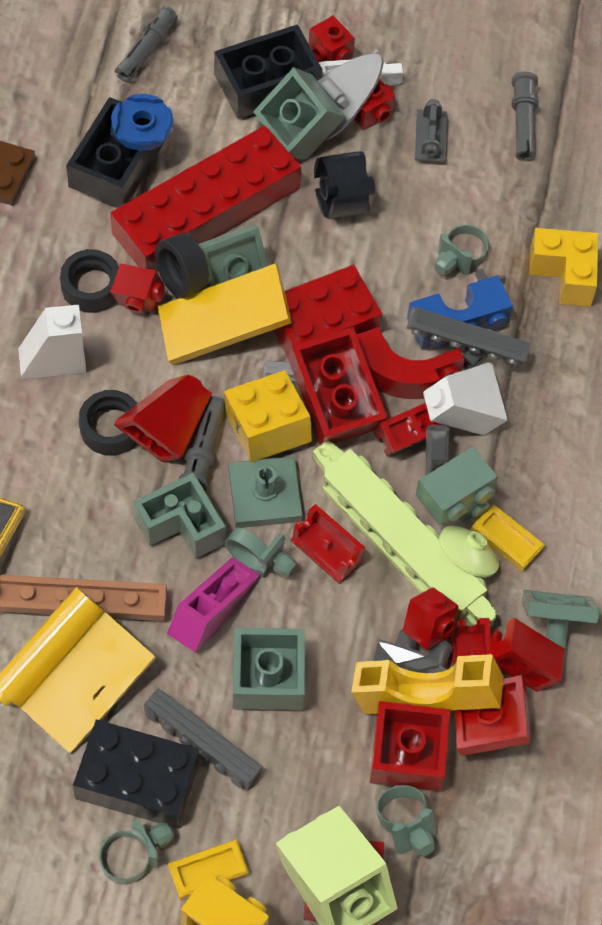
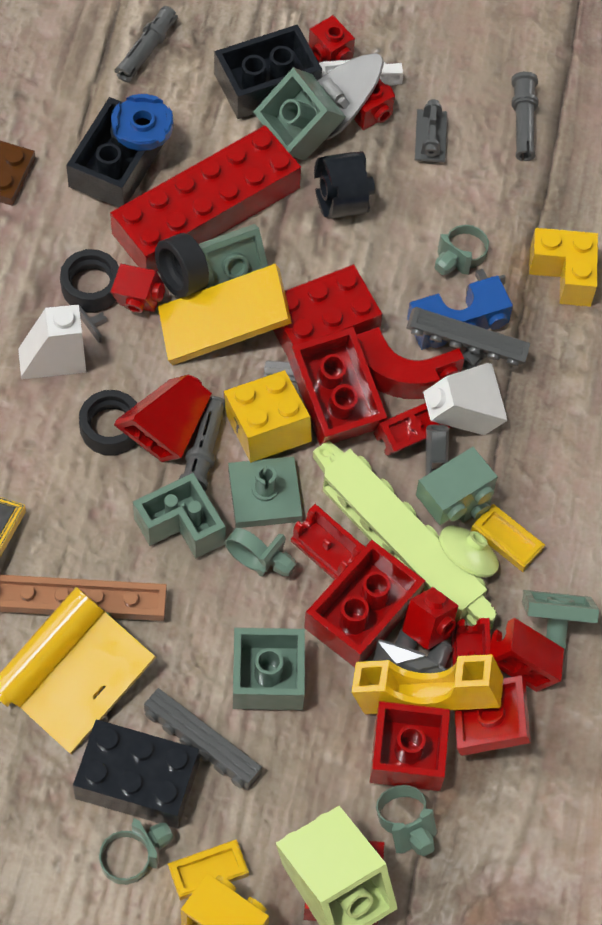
dark pink slope [167,557,260,652] -> none
none -> flat silver piece [79,306,107,343]
none -> red brick [304,540,426,668]

